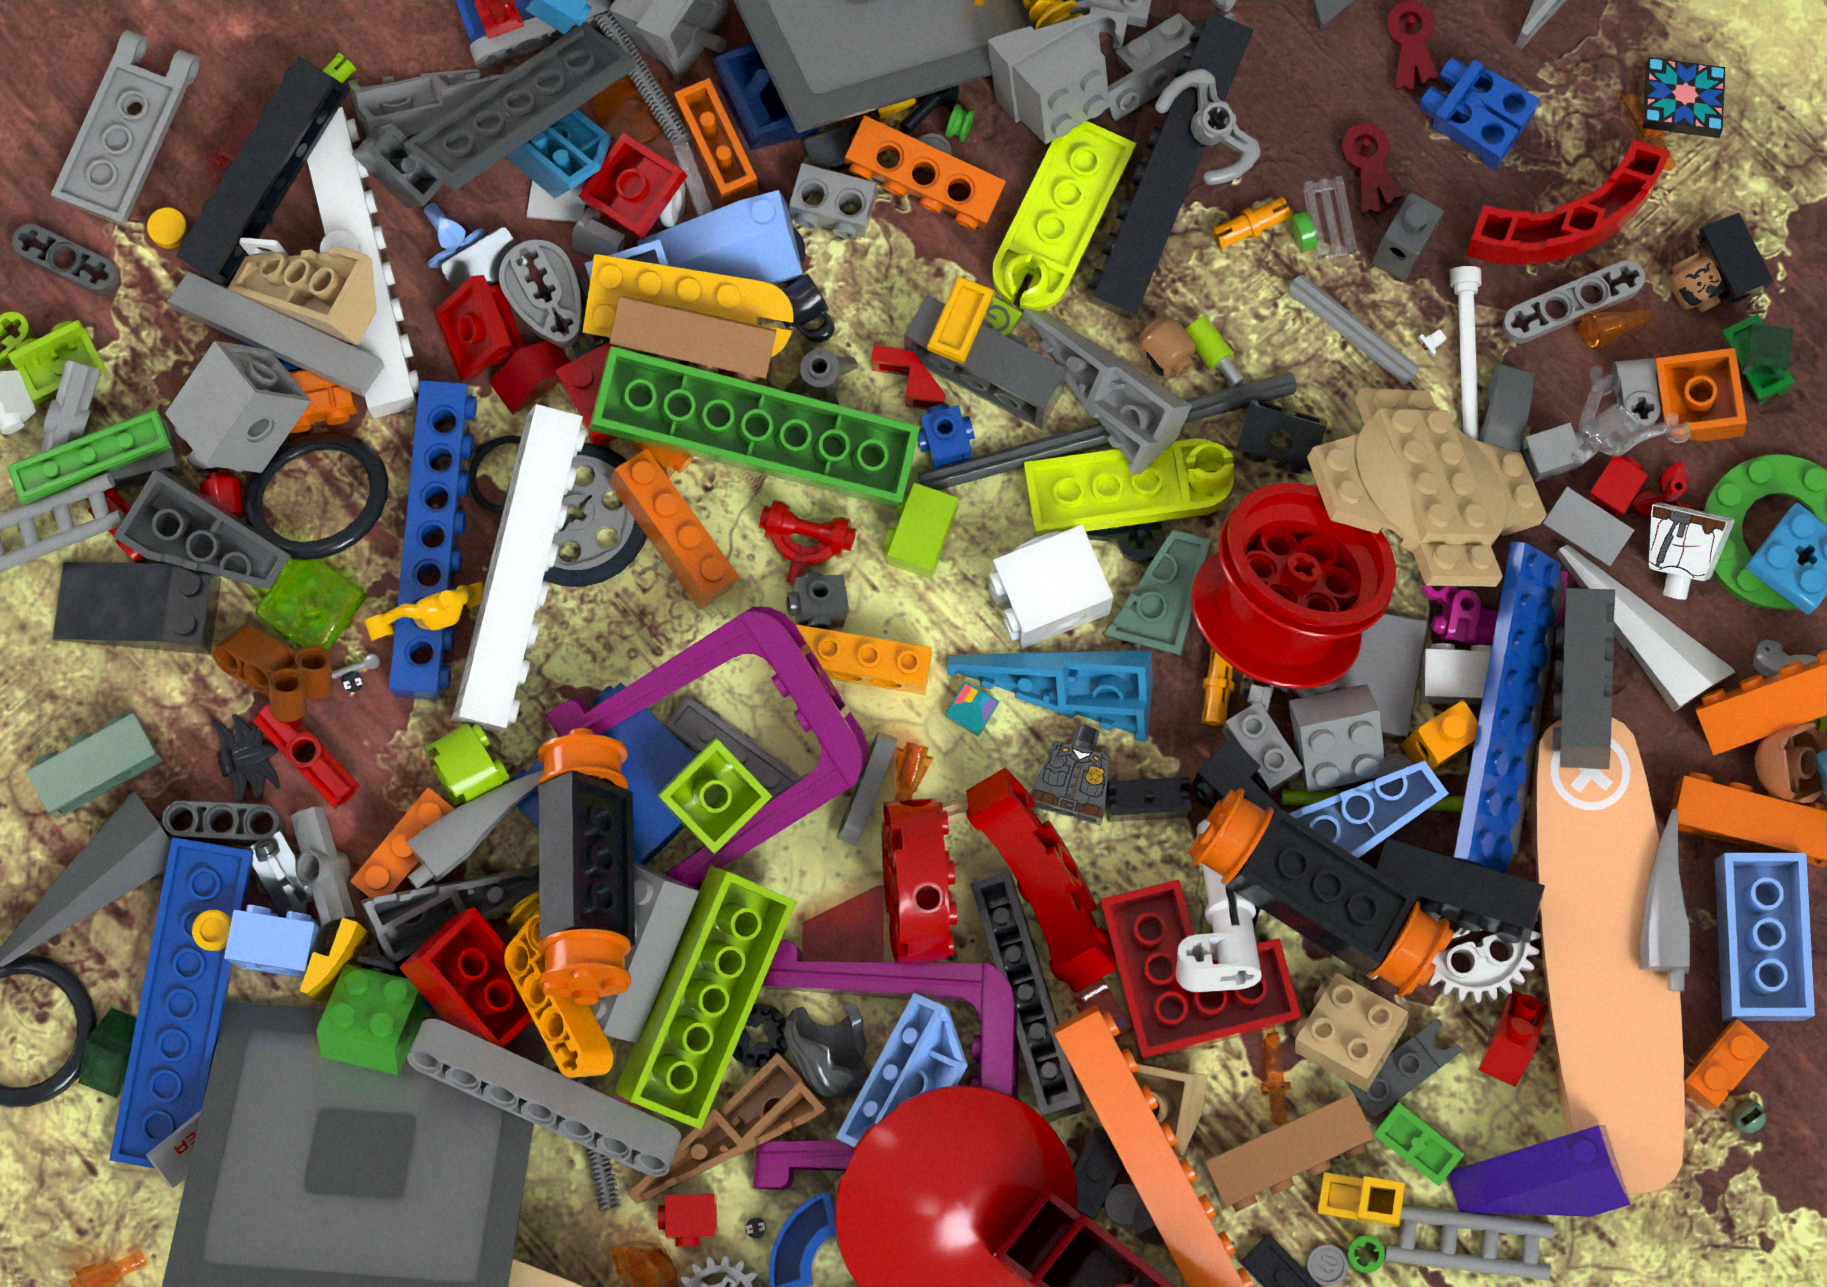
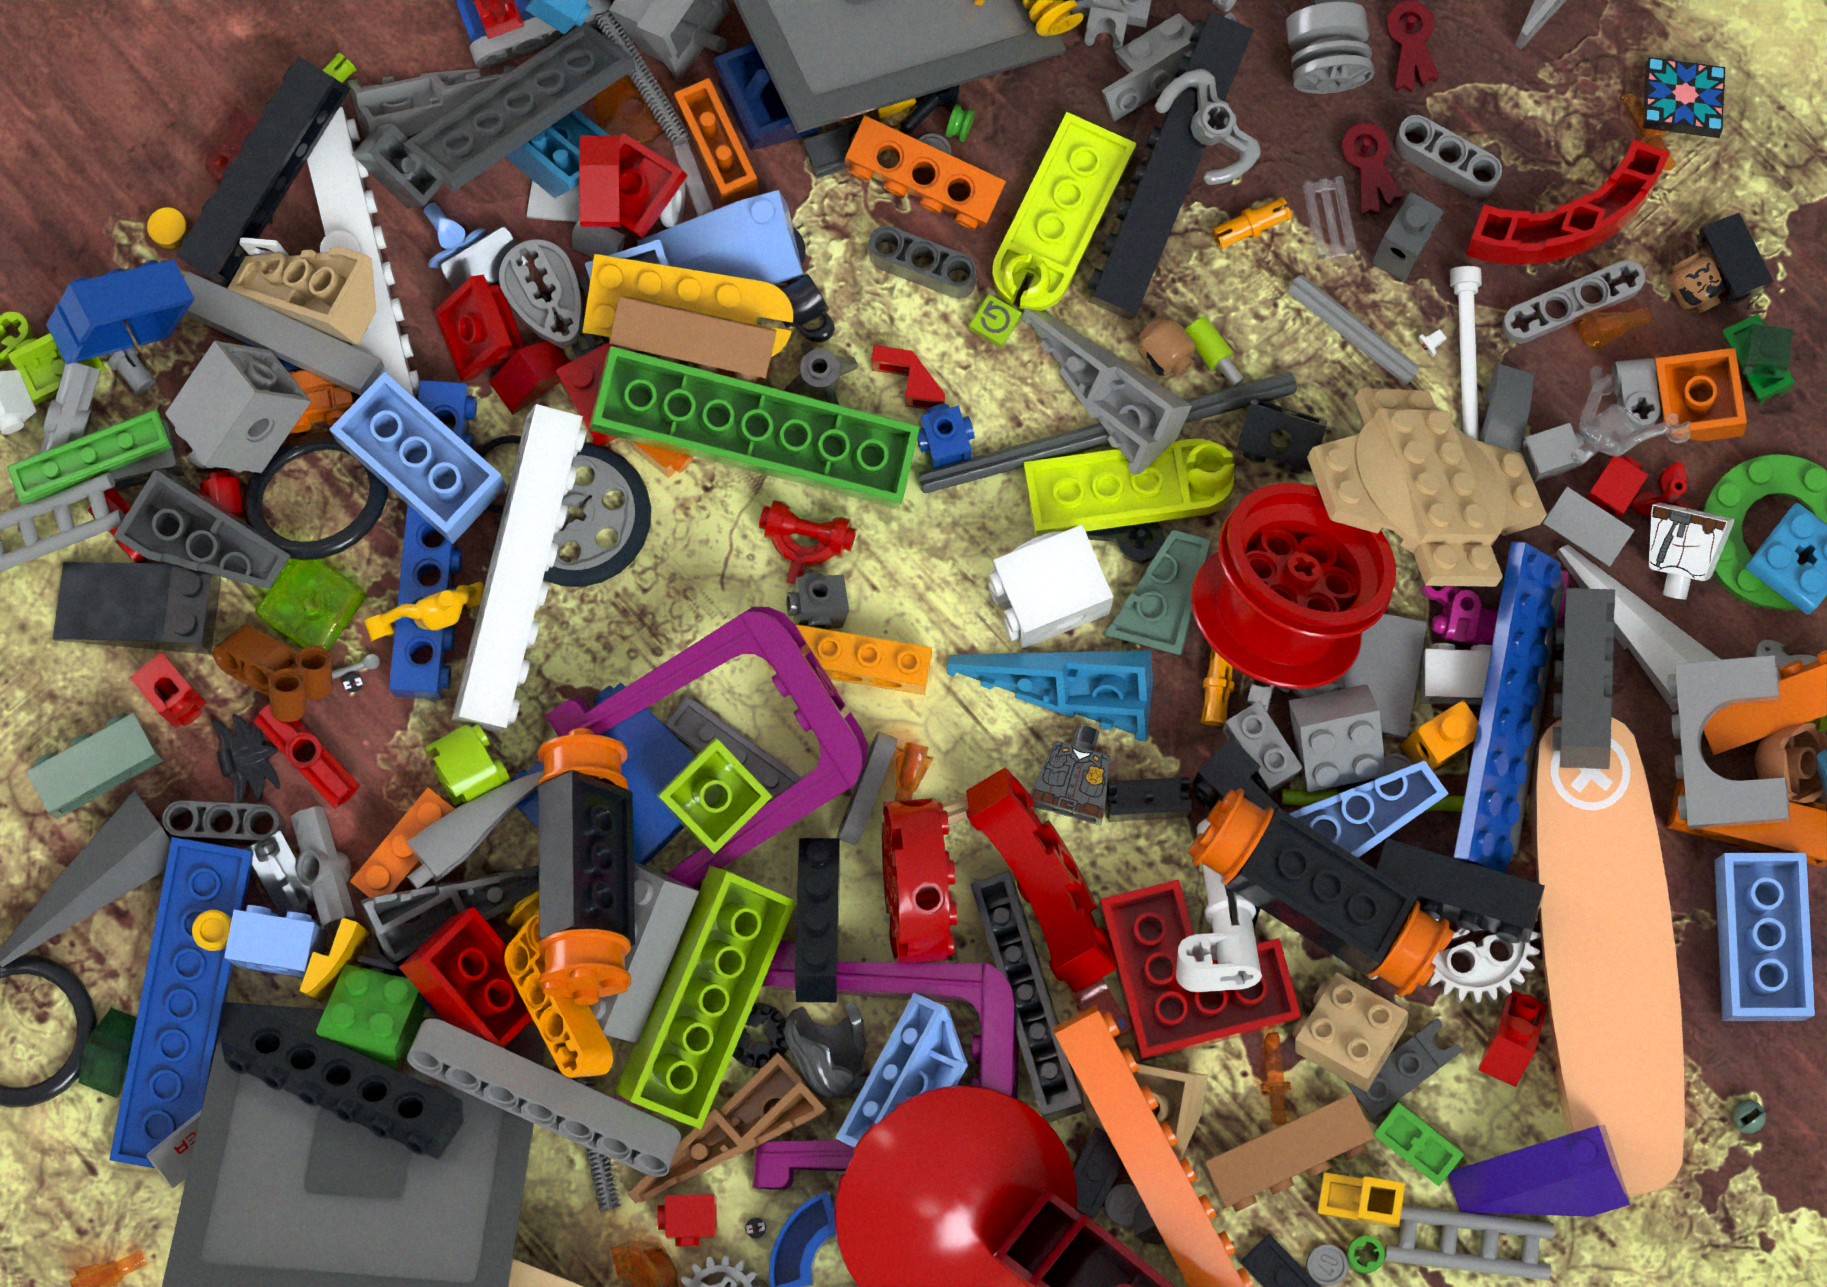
dark grey beam [12,224,119,296] -> none
light grey hinge [51,30,200,227] -> none
orange brick [609,448,740,610] -> none
light grey brick [789,163,877,239] -> none
clear red wing [802,885,884,962] -> none
lime brick [882,483,959,580] -> none
dark grey brick [904,295,1067,430] -> none
yellow tile [927,276,995,365] -> none
tile [945,681,999,737] -> none
light grey piece [988,13,1110,144] -> none
bright green tile [1290,211,1317,252] -> none
blue hips [1419,57,1540,171] -> none
light grey piece [1639,809,1690,992] -> none
orange brick [1684,1019,1769,1112] -> none
none -> blue piece [46,259,195,364]
none -> light grey pin [106,346,156,396]
none -> red brick [130,652,207,728]
none -> black brick [221,1004,464,1160]
none -> light blue brick [329,372,507,544]
none -> red slope [579,136,620,227]
none -> black brick [795,838,840,1003]
none -> dark grey beam [869,225,977,299]
none -> light grey wheel [1286,1,1375,94]
none -> light grey beam [1395,115,1502,199]
none -> light grey arch [1668,655,1791,829]

